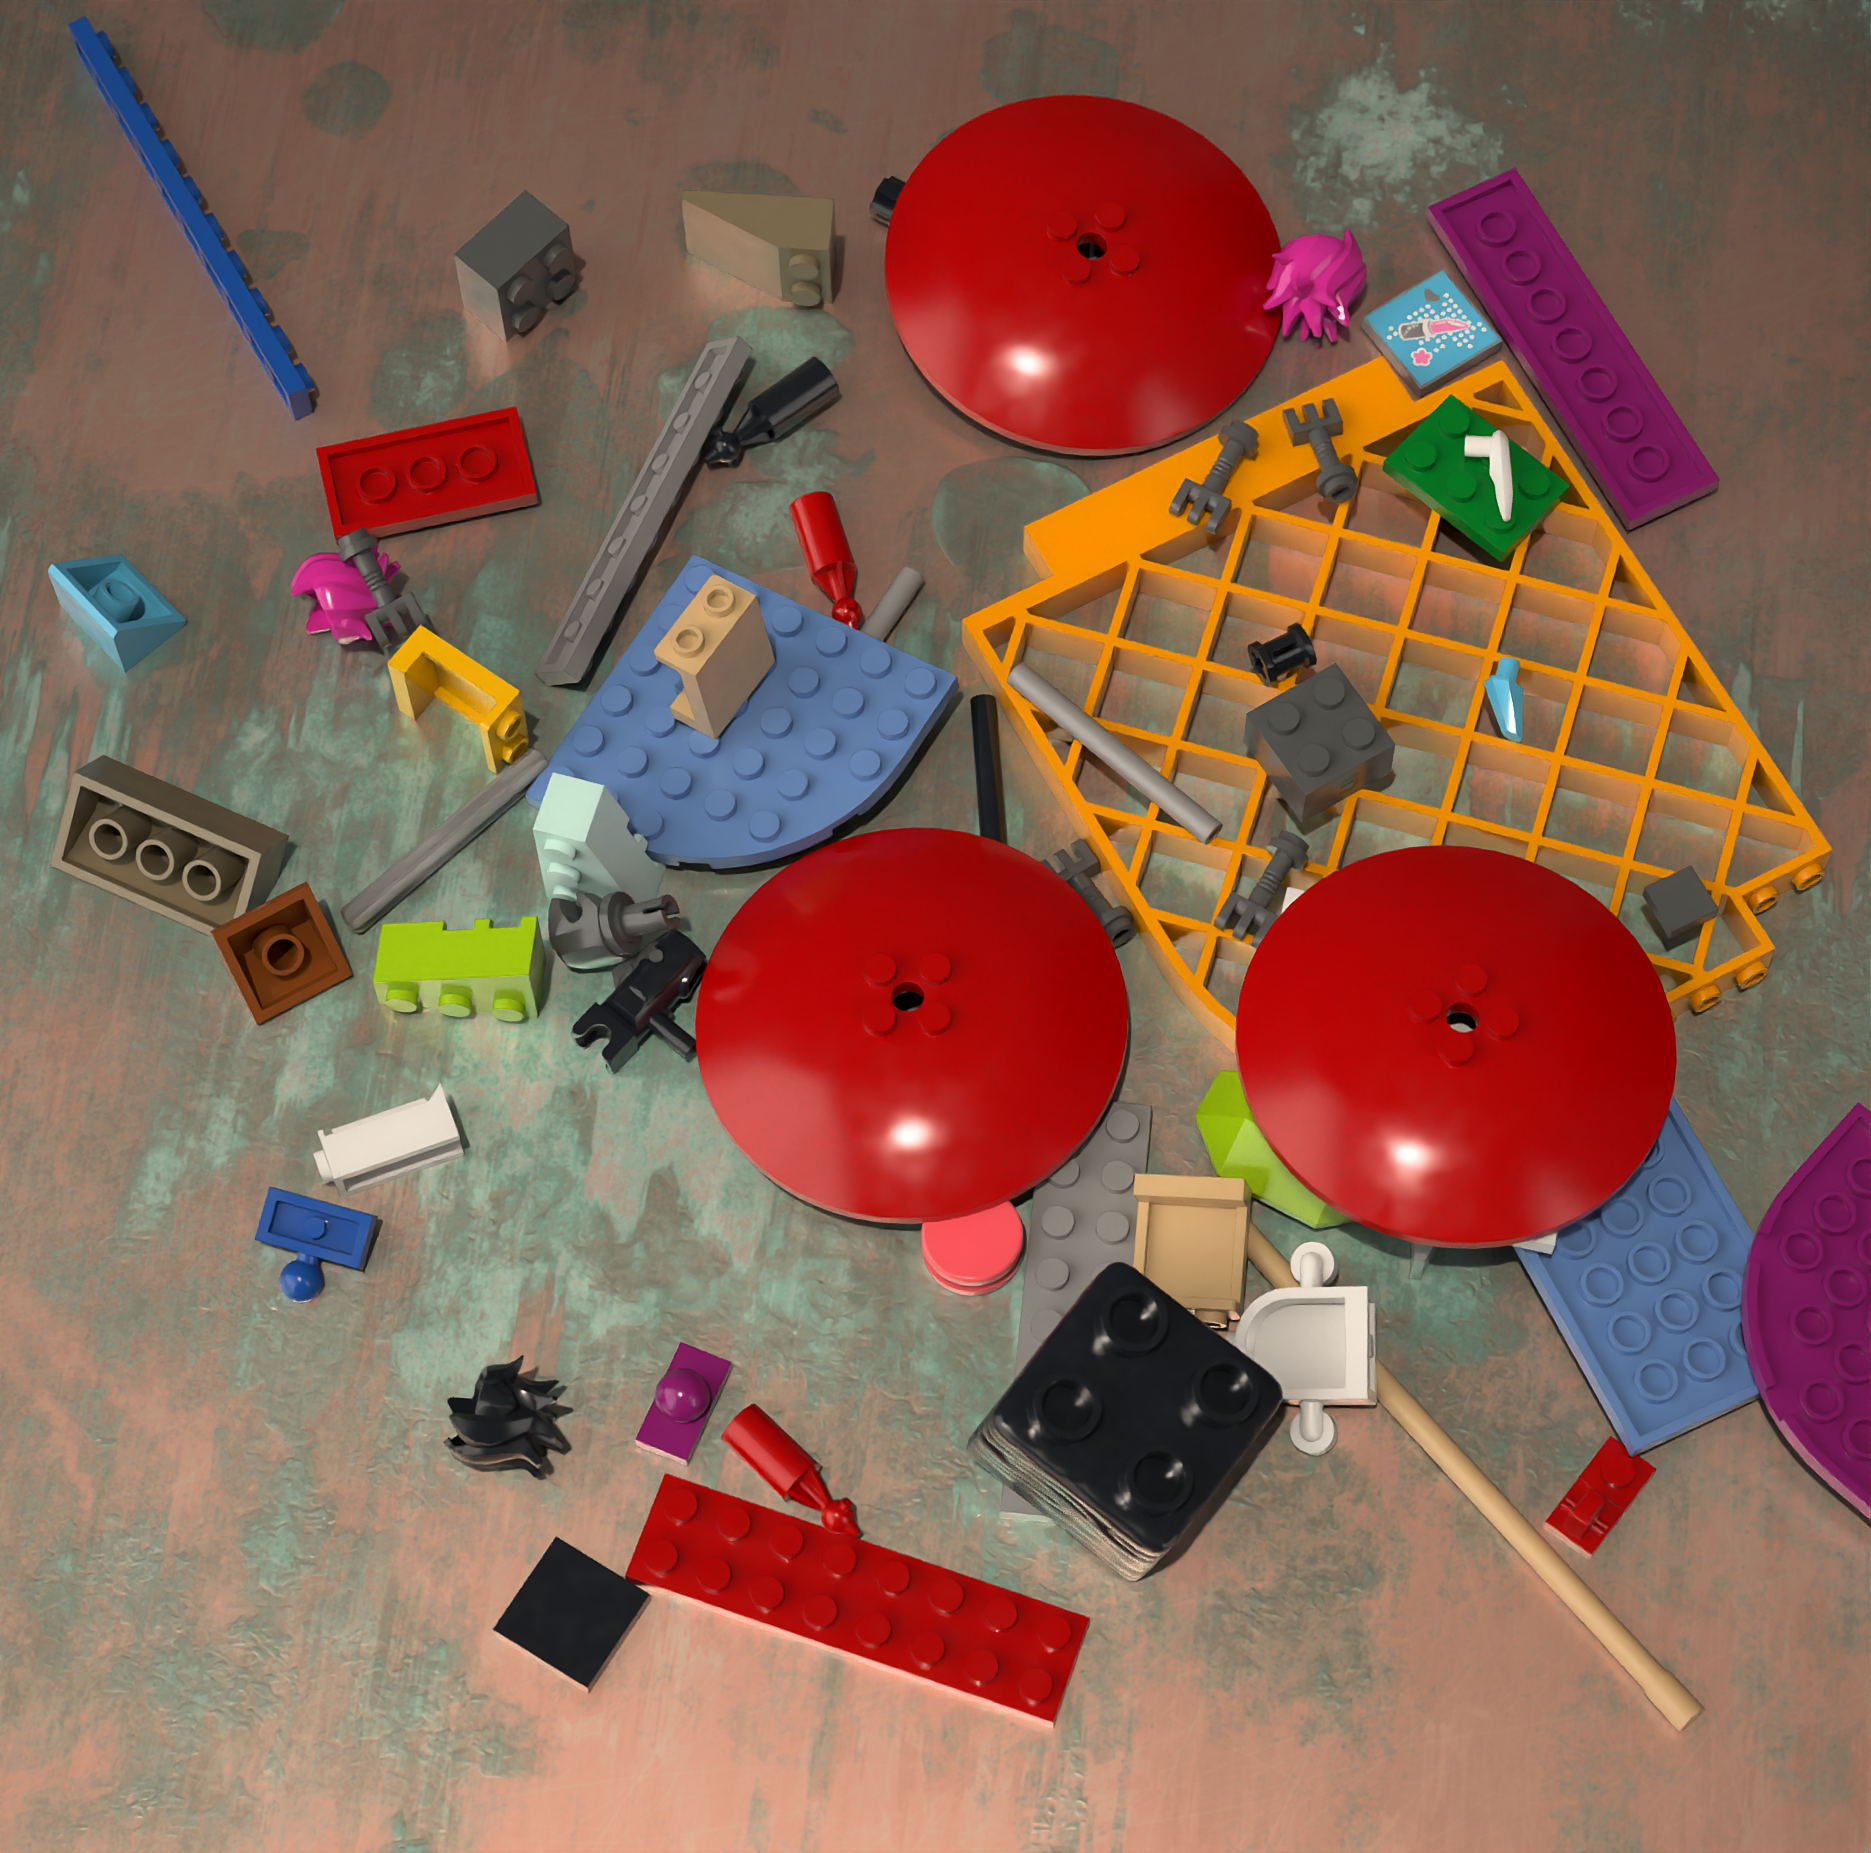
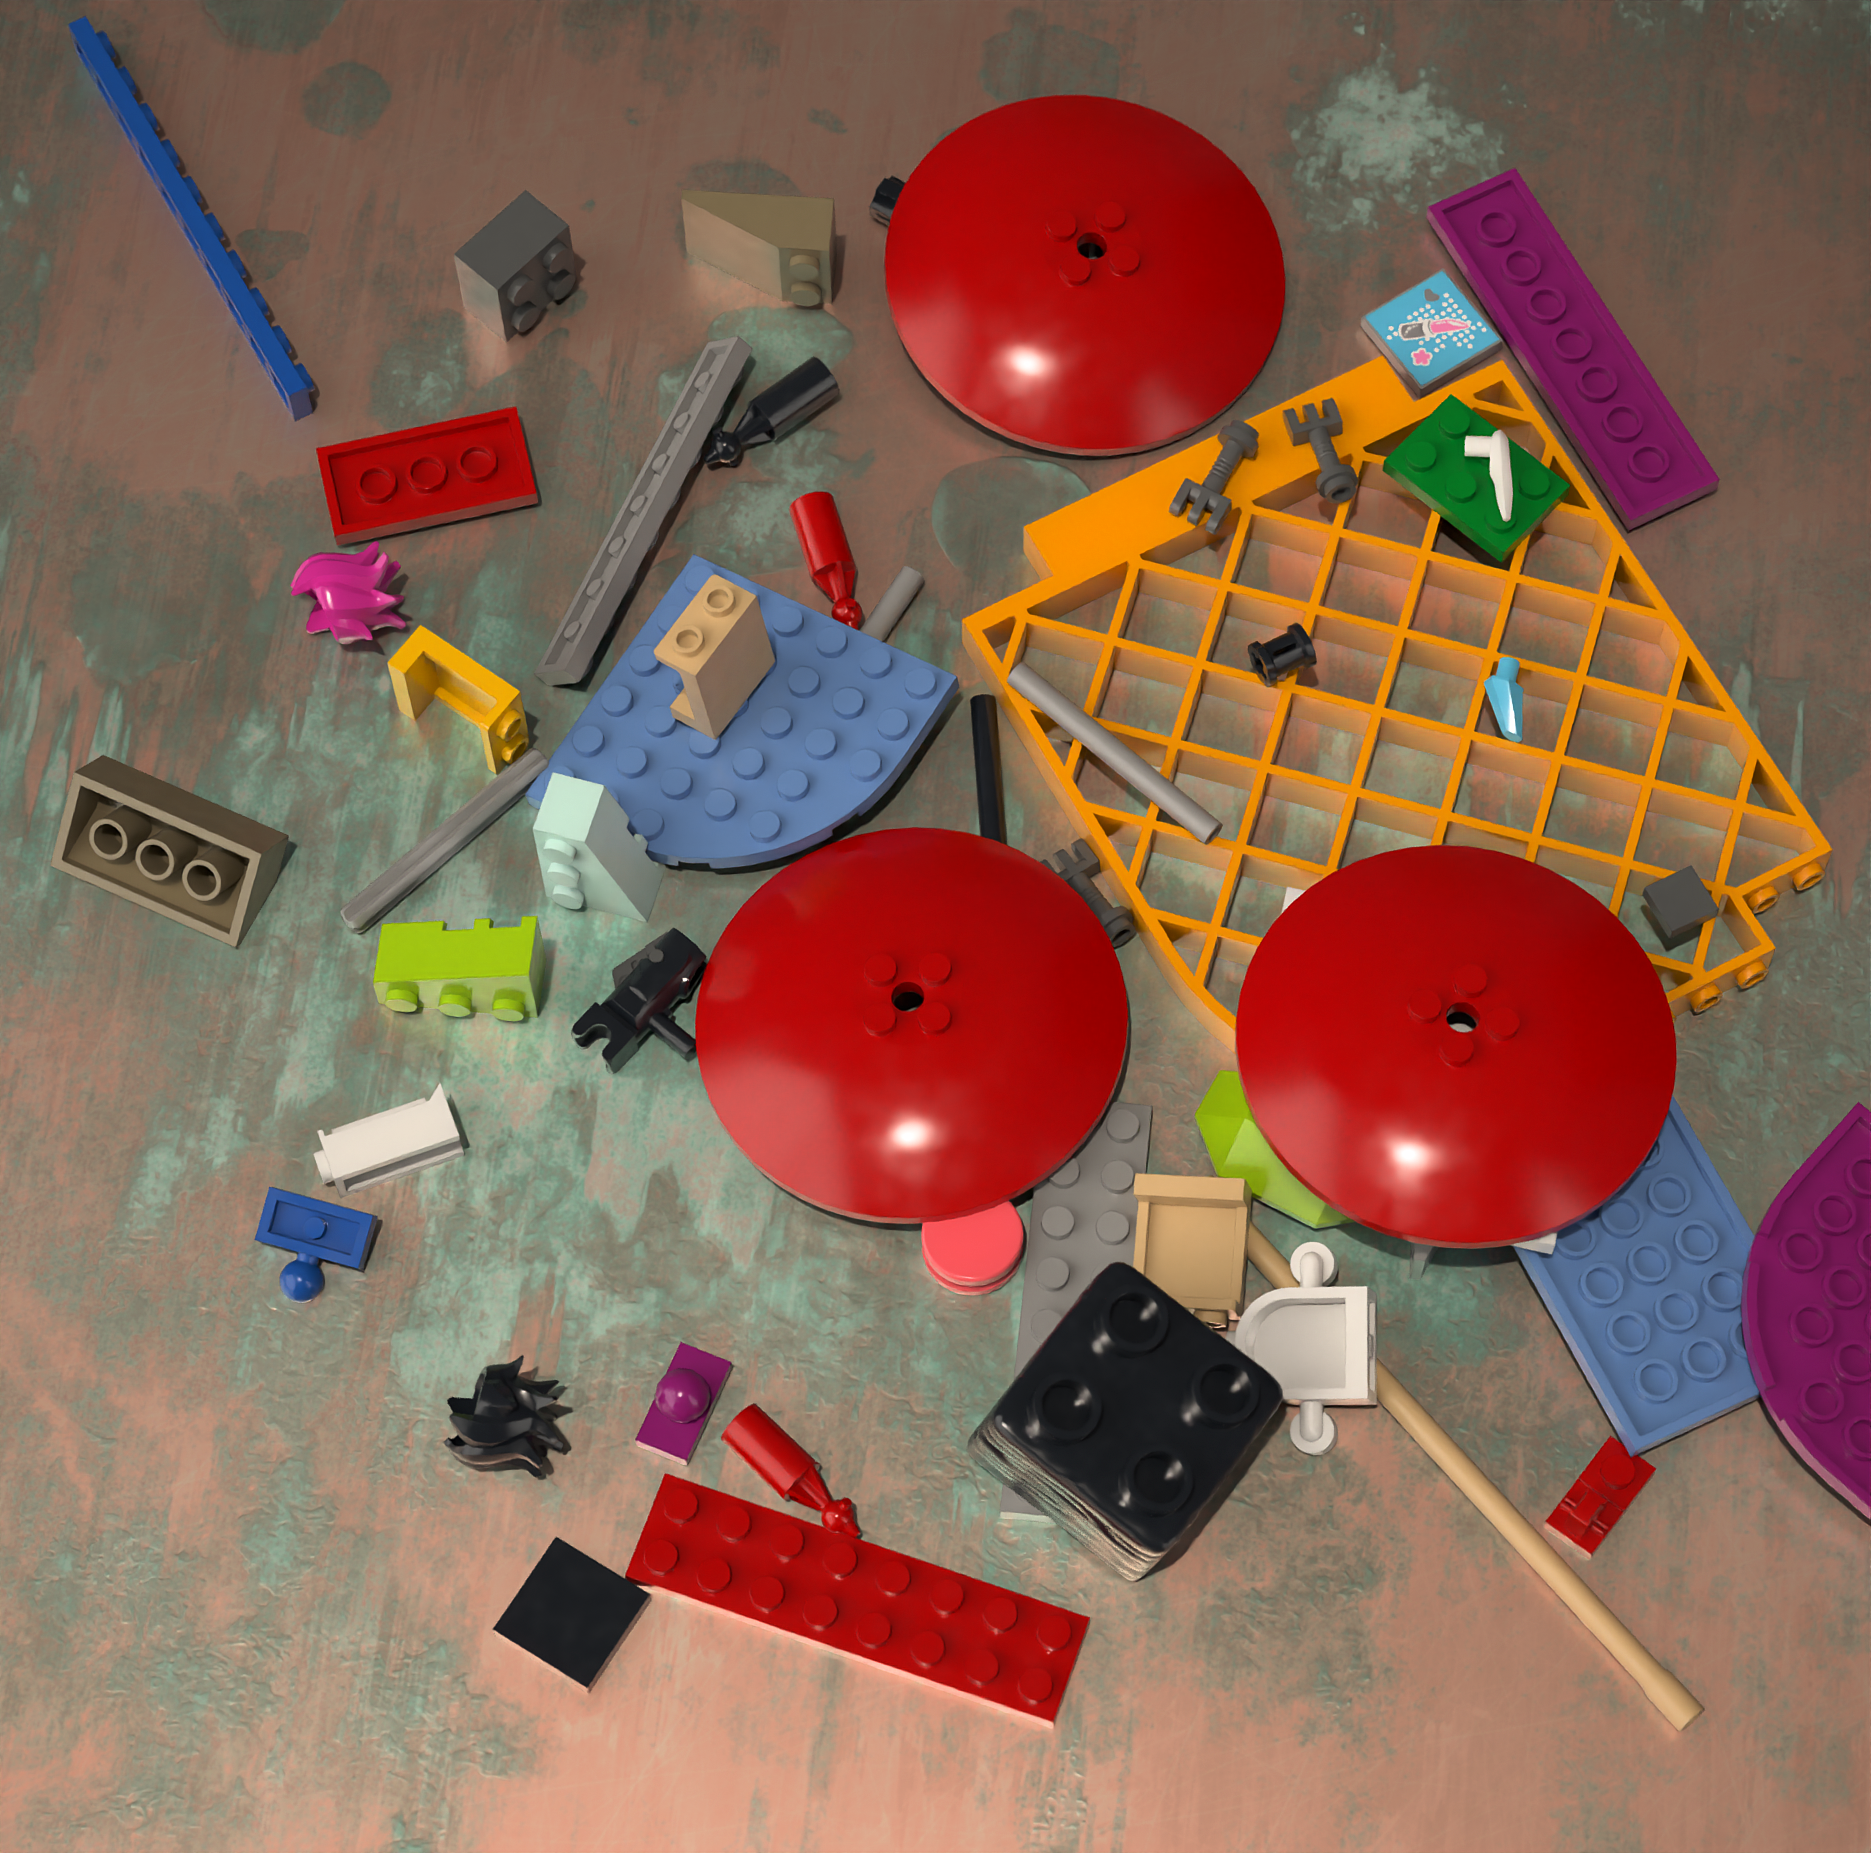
medium azure slope [48,554,187,673] -> none
dark orange slope [210,882,353,1025] -> none
dark grey hinge [337,527,429,649] -> none
dark grey piece [548,891,680,969] -> none
dark grey hinge [1213,831,1309,949] -> none
dark grey brick [1243,663,1396,823] -> none
dark pink hair [1262,229,1367,342] -> none

